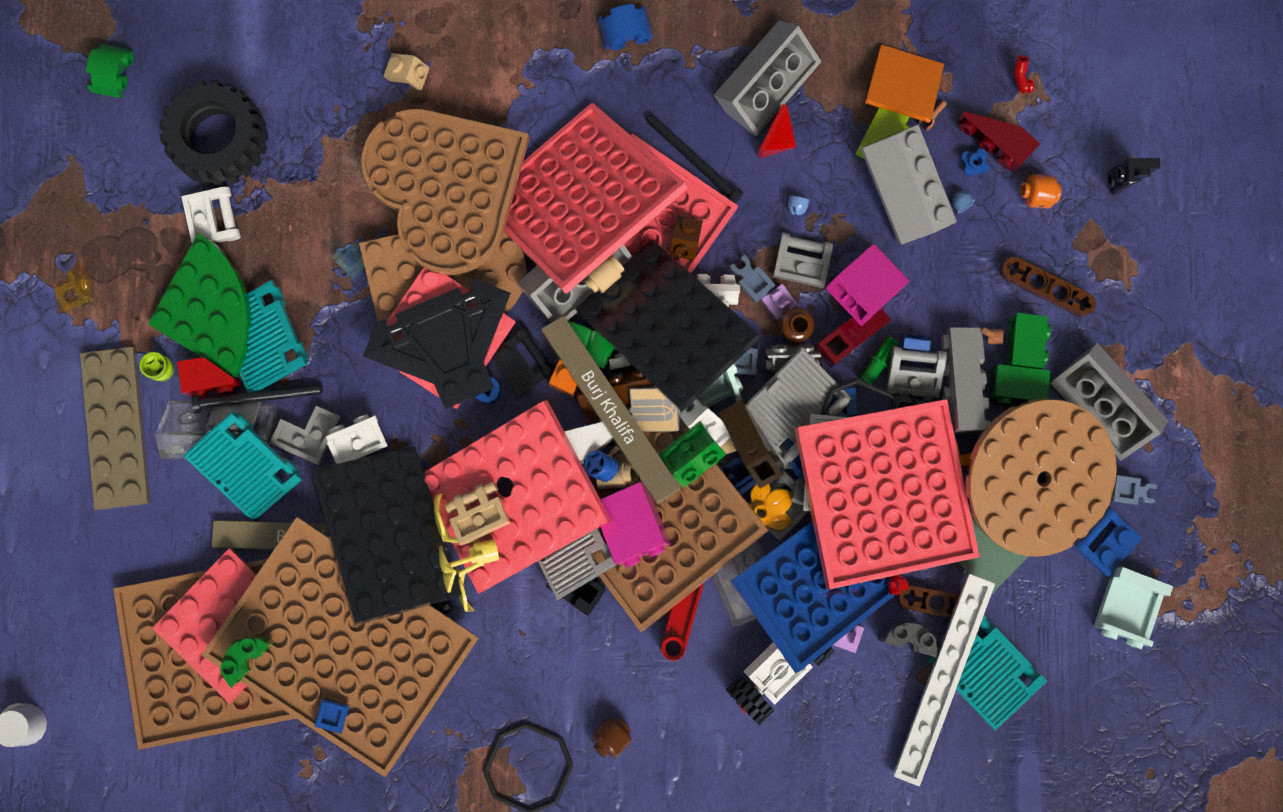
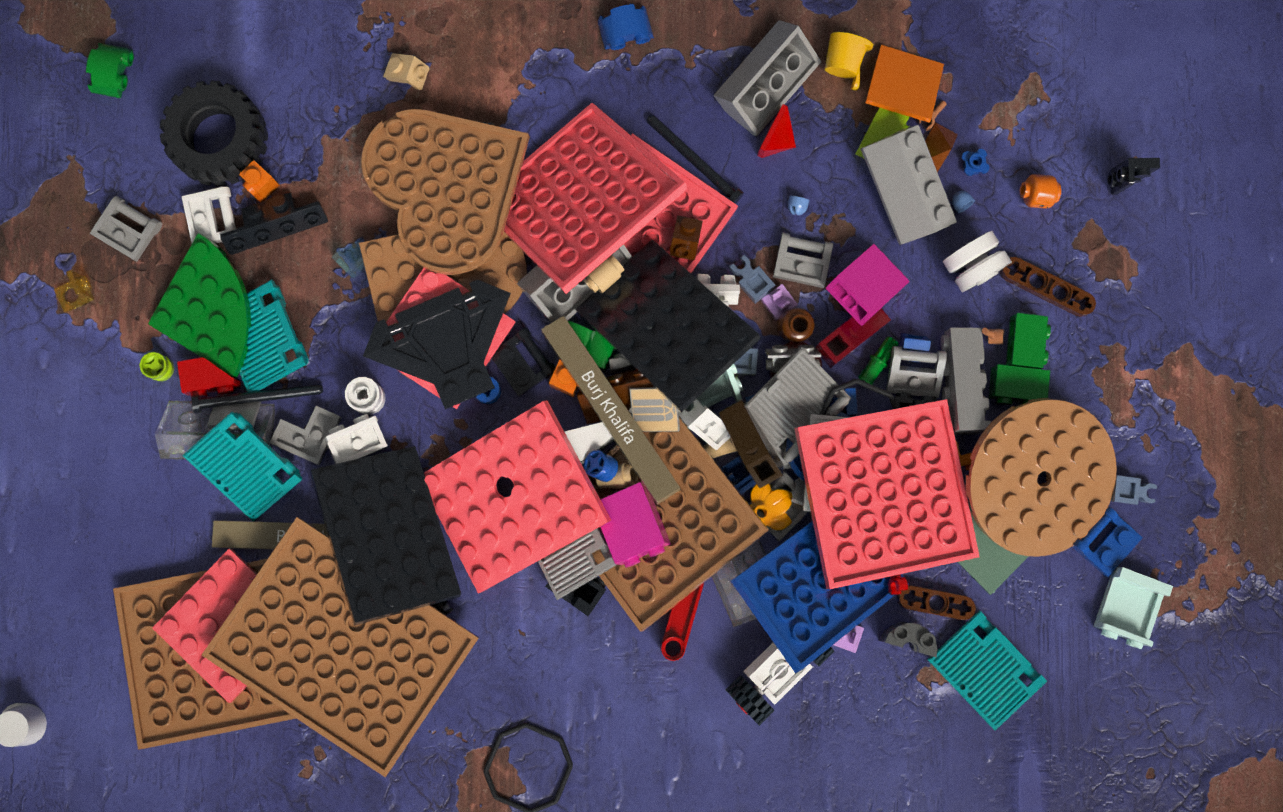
dark tan plate [80,347,151,510] -> none
green cylinder [220,635,275,688] -> none
blue tile [314,698,350,733] -> none
light yellow plant [434,493,499,612] -> none
tan plate [445,481,511,546] -> none
reddish brown head [592,717,632,758] -> none
green bracket [658,421,726,487] -> none
white plate [893,574,995,786] -> none
dark red slope [957,112,1040,173] -> none
red arm [1013,55,1035,94] -> none
light grey slope [1050,343,1168,461] -> none
none -> light grey plate [90,196,162,262]
none -> black bracket [220,192,328,255]
none -> orange brick [239,160,280,202]
none -> white wheel [345,377,385,415]
none -> yellow hat [825,32,873,91]
none -> dark orange slope [925,122,958,172]
none -> white wheel [942,231,1012,293]

